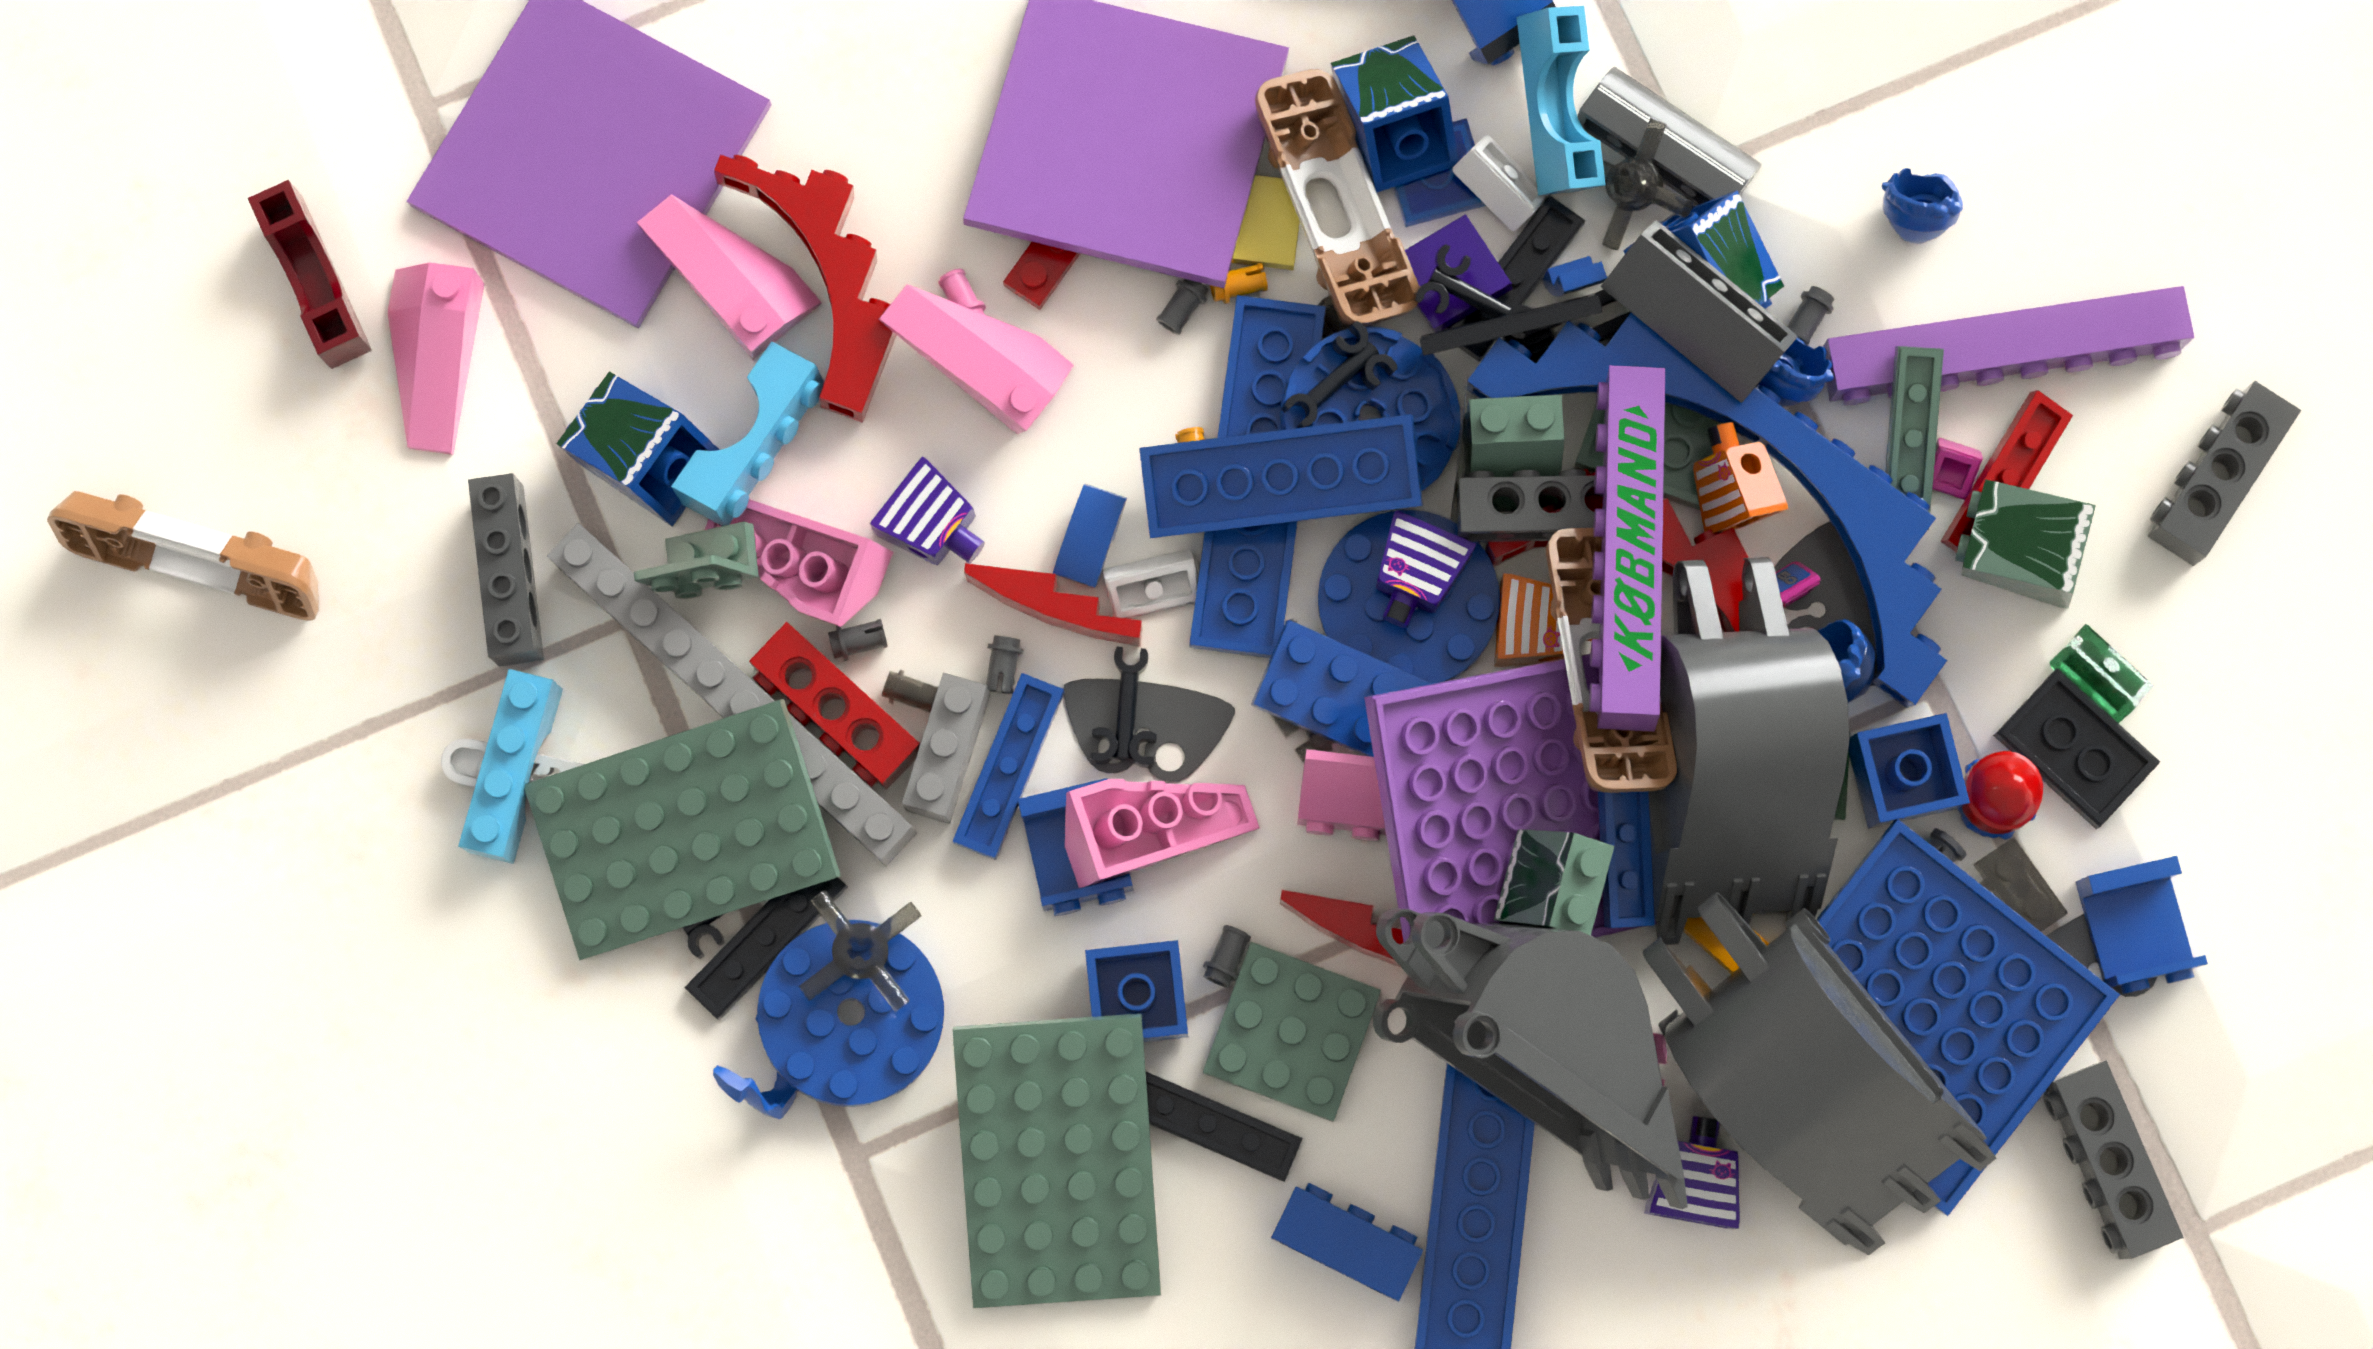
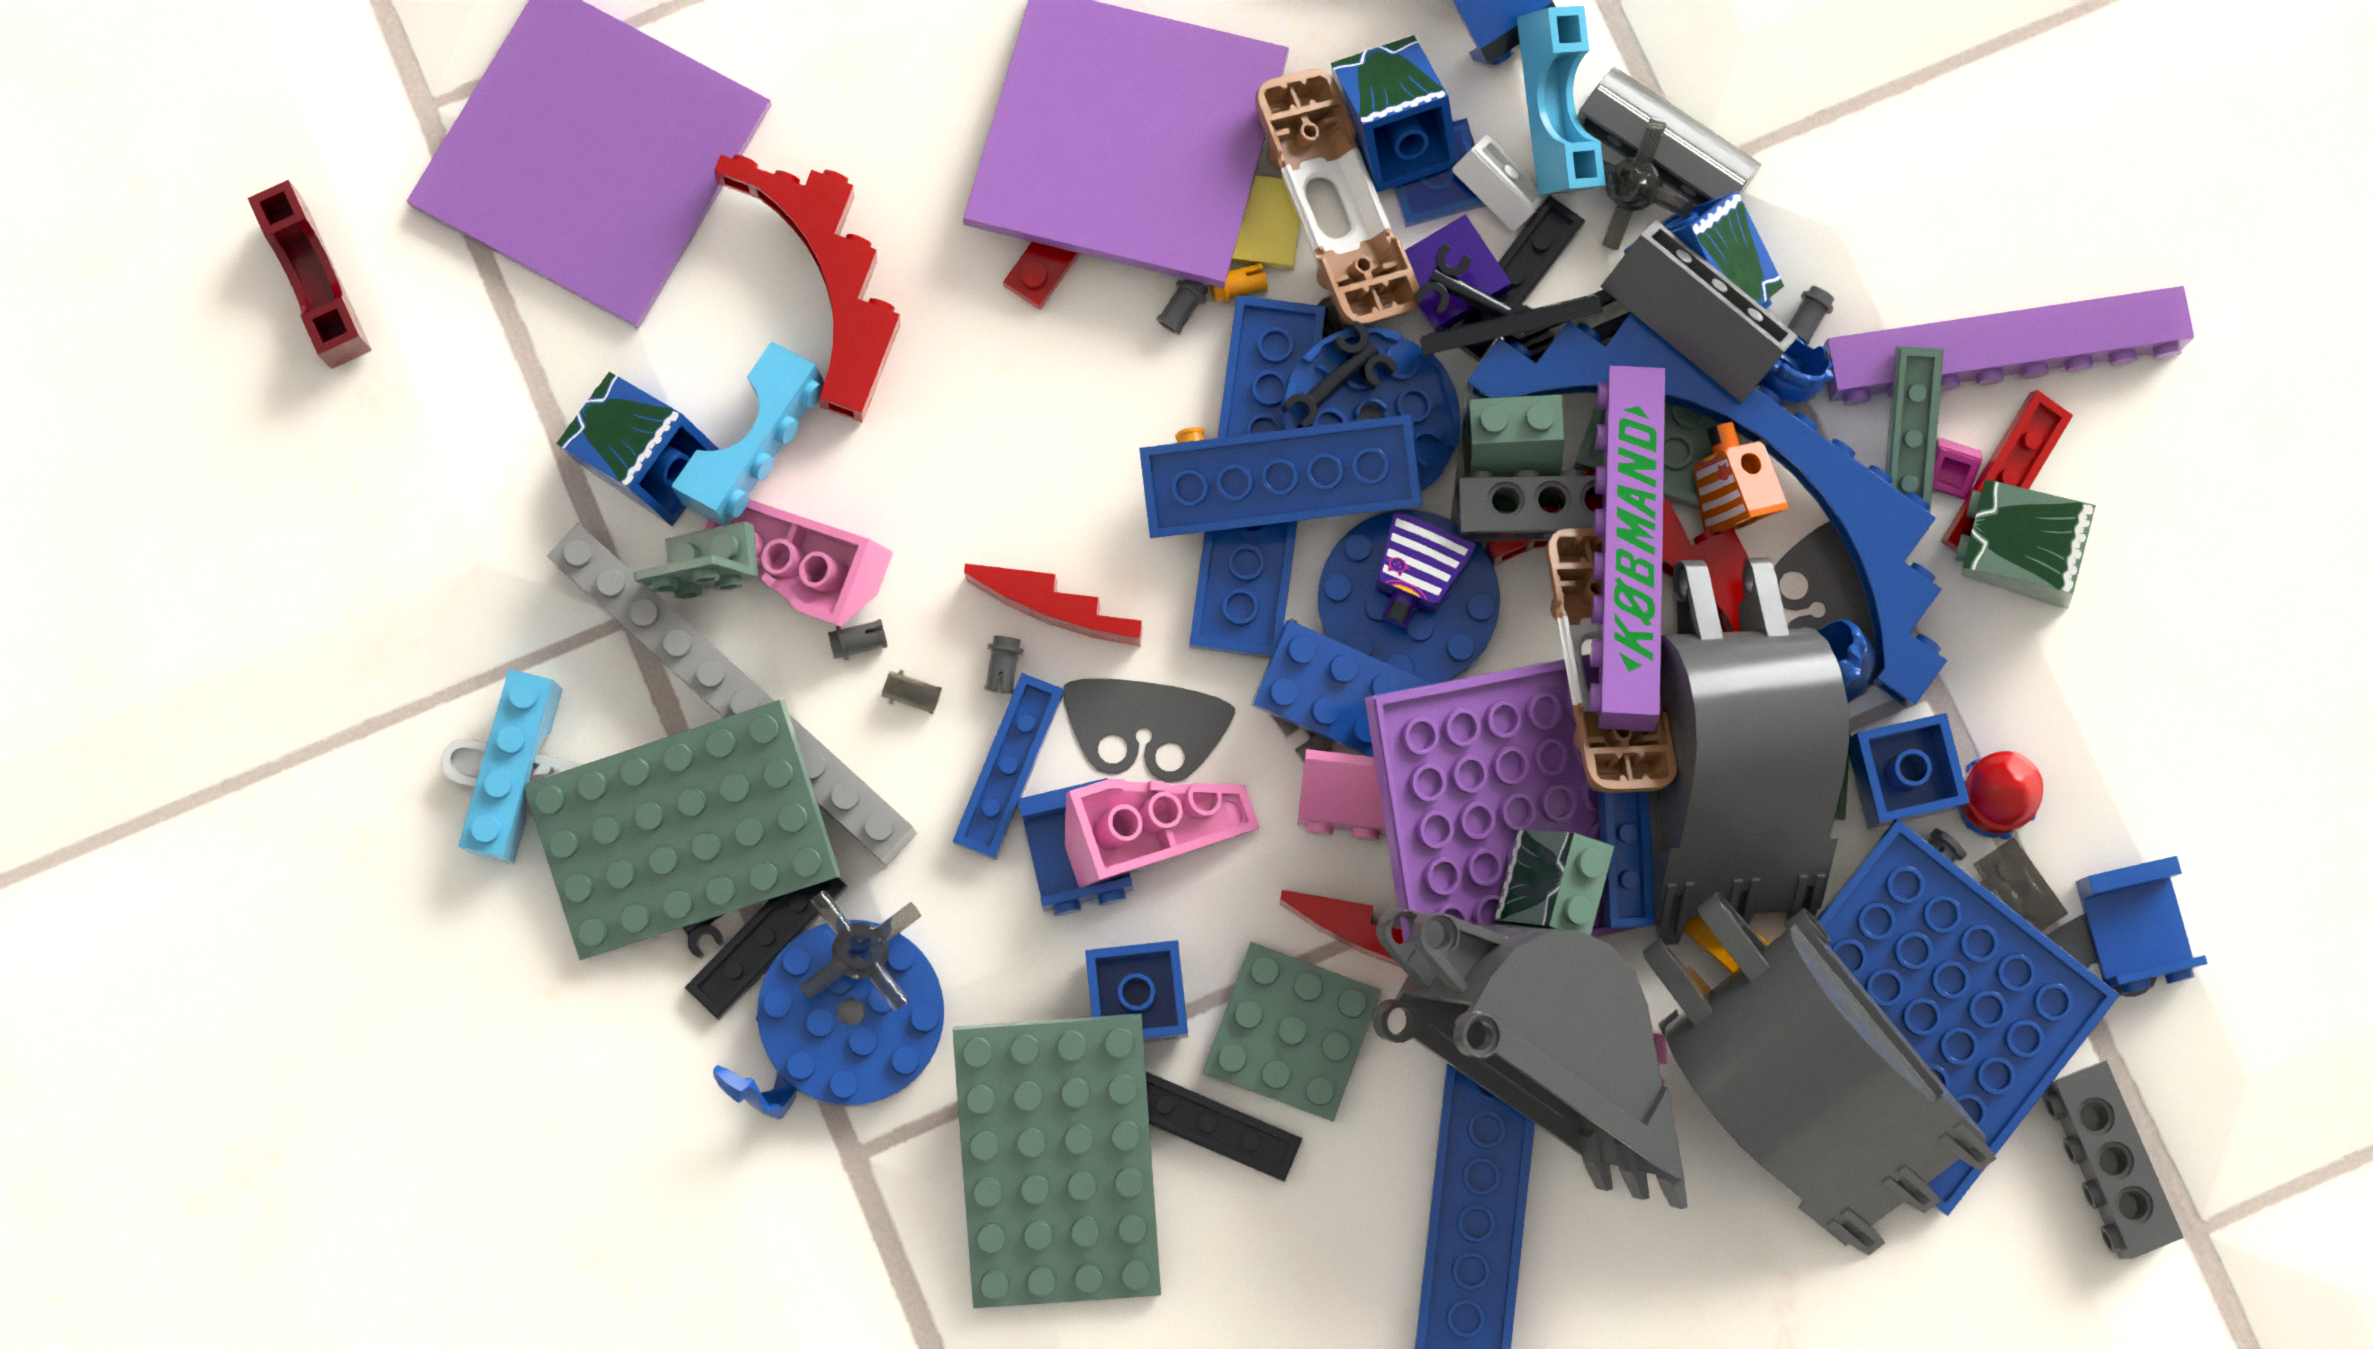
medium nougat piece [47,491,319,621] -> none
bright pink wedge [387,262,485,455] -> none
dark grey brick [468,473,544,667] -> none
bright pink wedge [637,194,822,360] -> none
red brick [749,621,920,790] -> none
dark purple torso [869,456,985,566] -> none
bright pink wedge [878,284,1074,435] -> none
light grey brick [902,672,991,824] -> none
bright pink pin [938,268,986,315] -> none
blue slope [1053,484,1127,588] -> none
black bar [1090,646,1157,768] -> none
white slope [1103,549,1198,619] -> none
dark grey pin [1203,925,1251,988] -> none
blue brick [1271,1183,1423,1302] -> none
orange torso [1494,573,1592,667] -> none
blue slope [1543,256,1607,297] -> none
torso [1644,1116,1740,1230] -> none
slope [1775,561,1821,608] -> none
blue hair [1881,168,1963,244] -> none
black tile [1993,668,2161,829] -> none
clear green slope [2049,624,2154,723] -> none
dark grey brick [2147,381,2302,566] -> none

